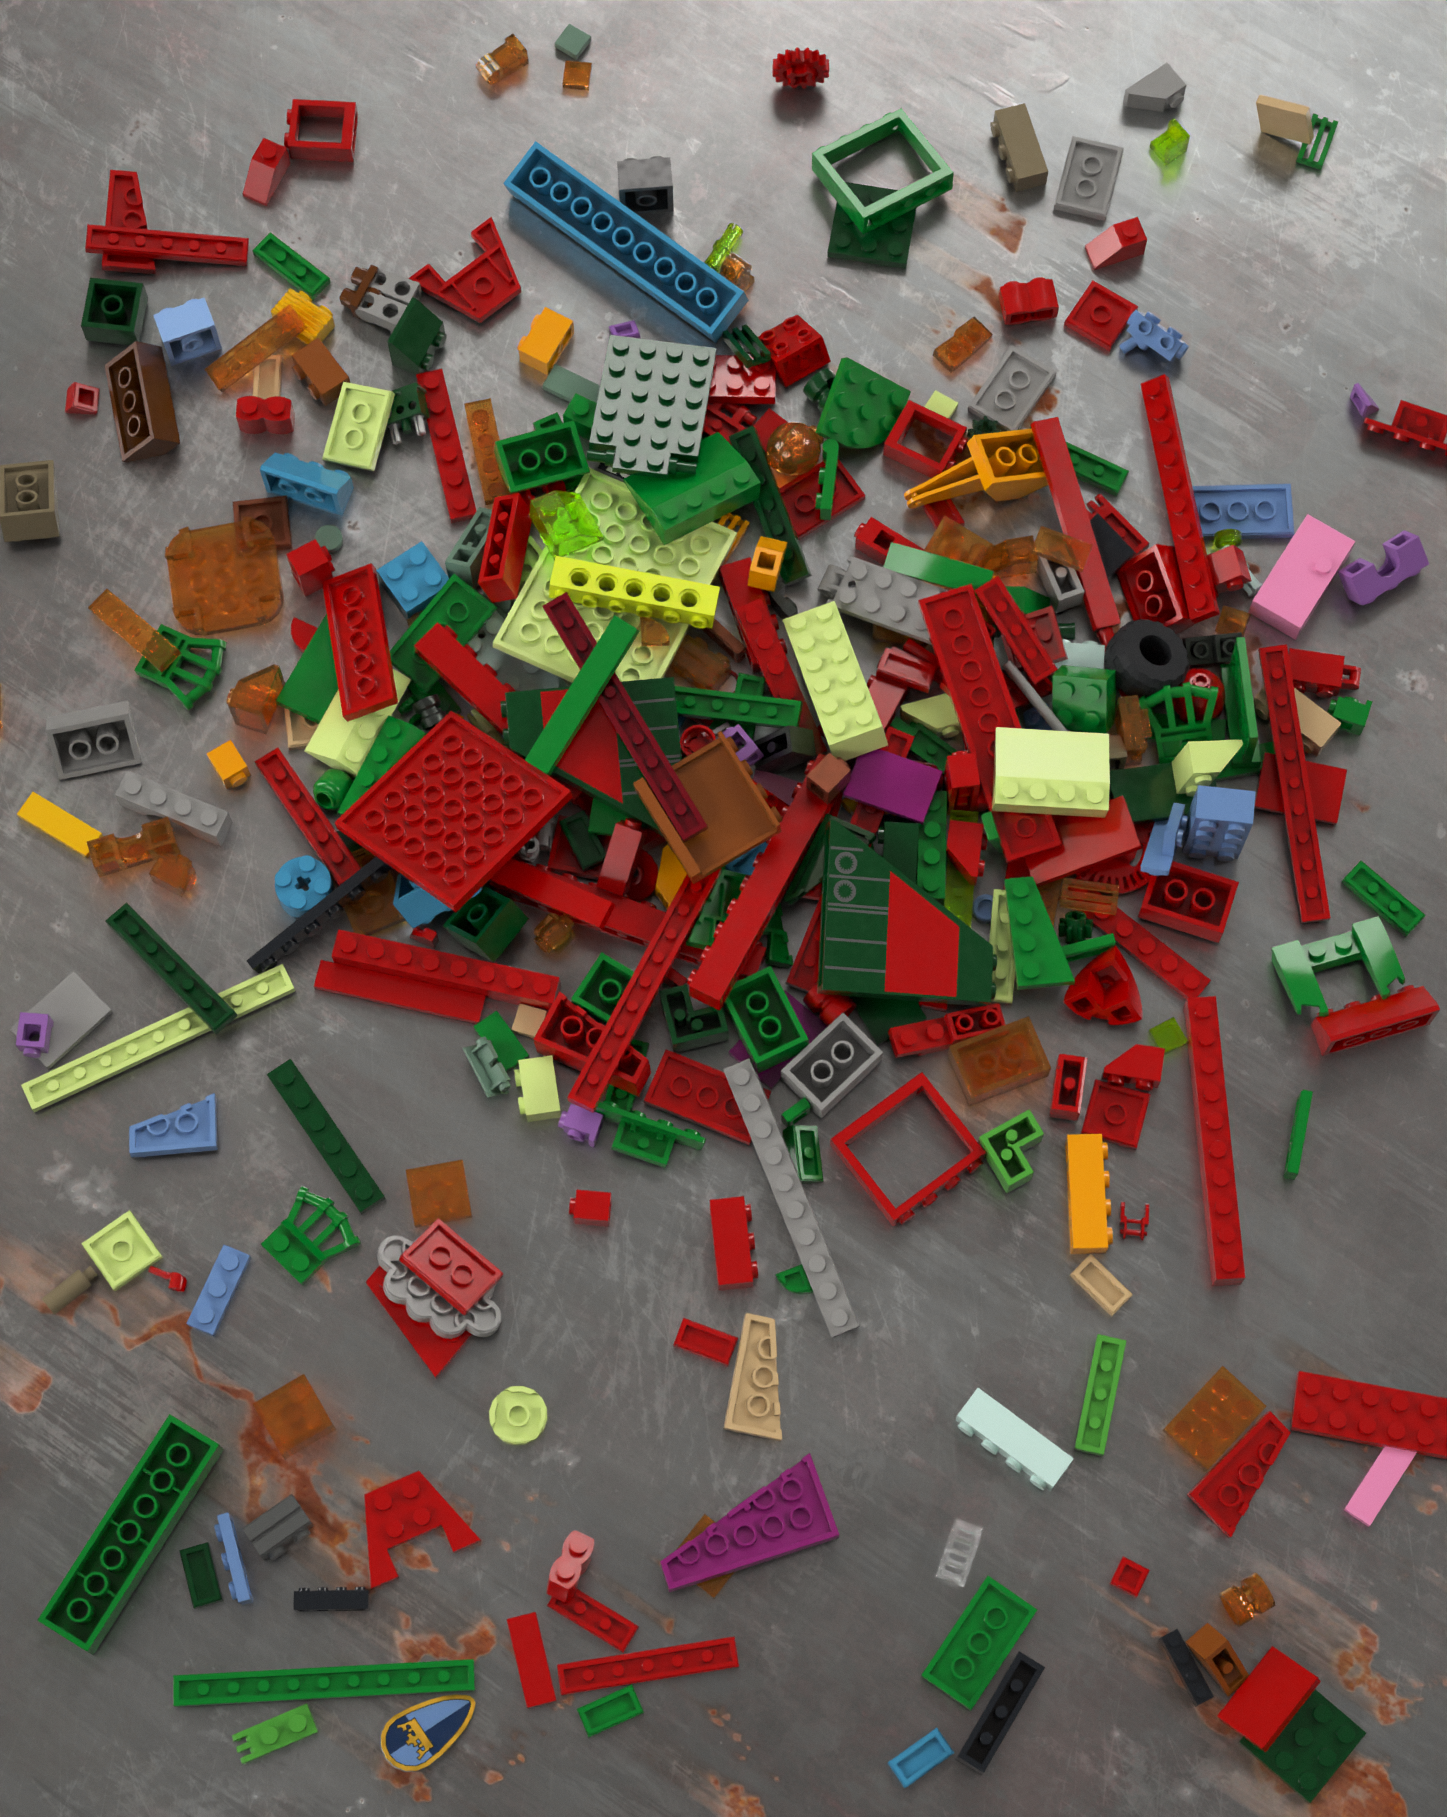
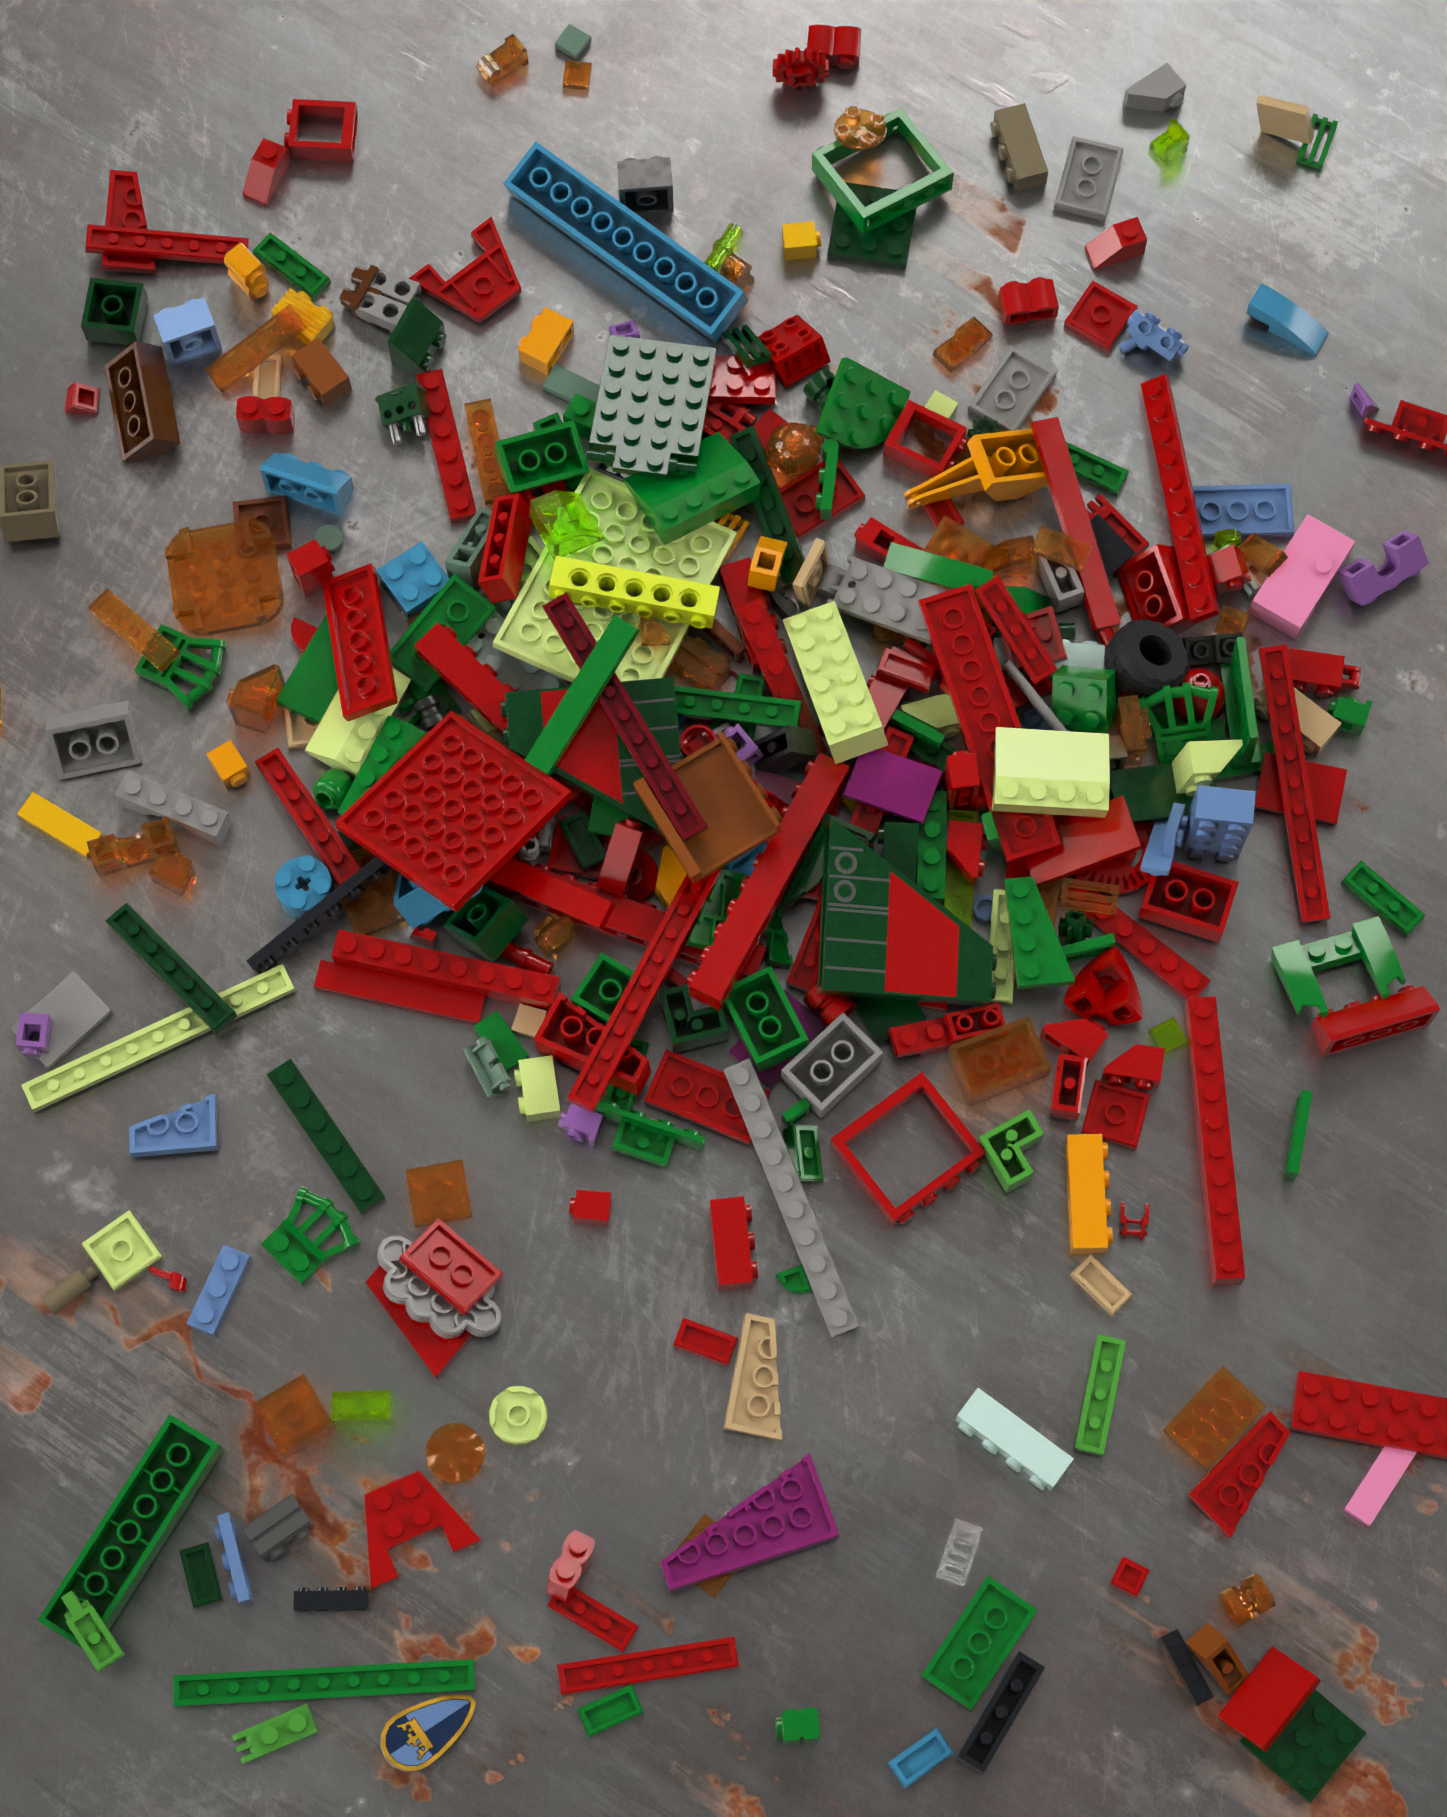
yellowish green tile [322,382,395,472] -> none
red tile [507,1612,557,1709] -> none
copper brick [806,753,851,805] -> none
none -> bright green hinge [61,1591,125,1673]
none -> light orange brick [224,243,269,300]
none -> clear neon green brick [331,1390,394,1427]
none -> clear orange dish [426,1423,485,1483]
none -> red pin [500,942,554,975]
none -> green brick [775,1707,820,1745]
none -> yellow brick [782,221,822,261]
none -> tan tile [793,538,831,611]
none -> red brick [807,24,861,69]
none -> clear orange dish [834,106,887,150]
none -> green tile [890,710,945,753]
none -> red slope [1040,1018,1109,1068]
none -> clear orange tile [1238,533,1288,577]
none -> dark azure slope [1246,283,1329,355]

